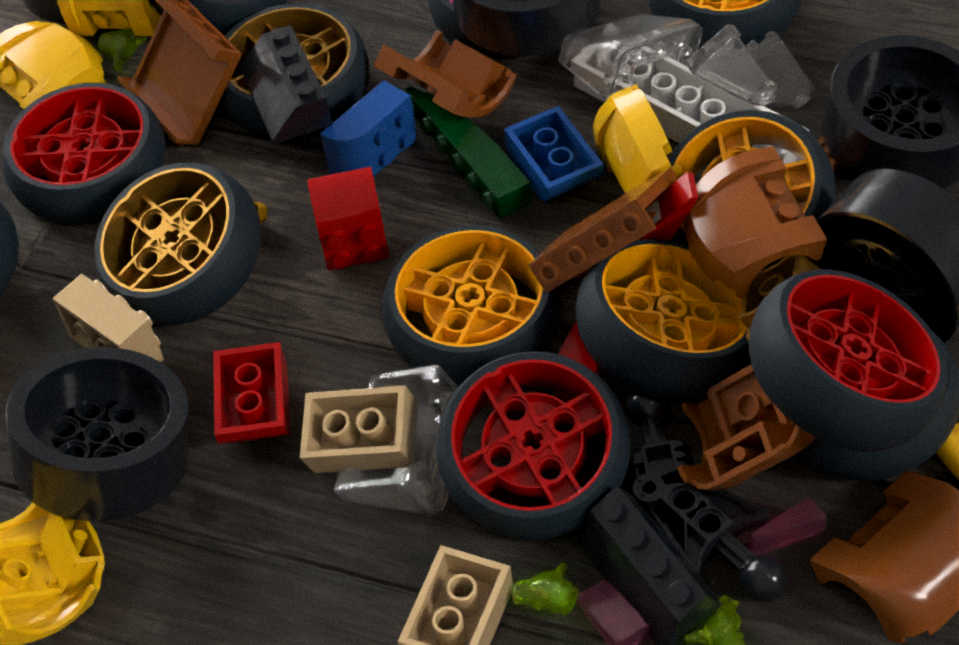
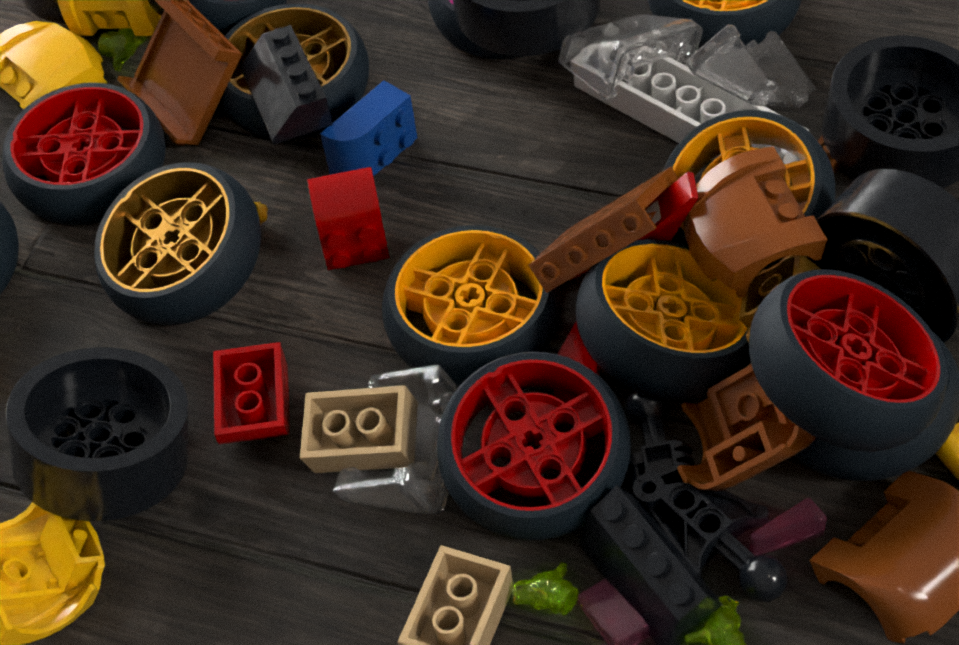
tan brick [52,273,164,362] -> none
dark orange piece [373,30,518,118] -> none
dark green slope [406,86,532,219] -> none
blue brick [504,106,604,202] -> none
yellow piece [593,84,682,194] -> none

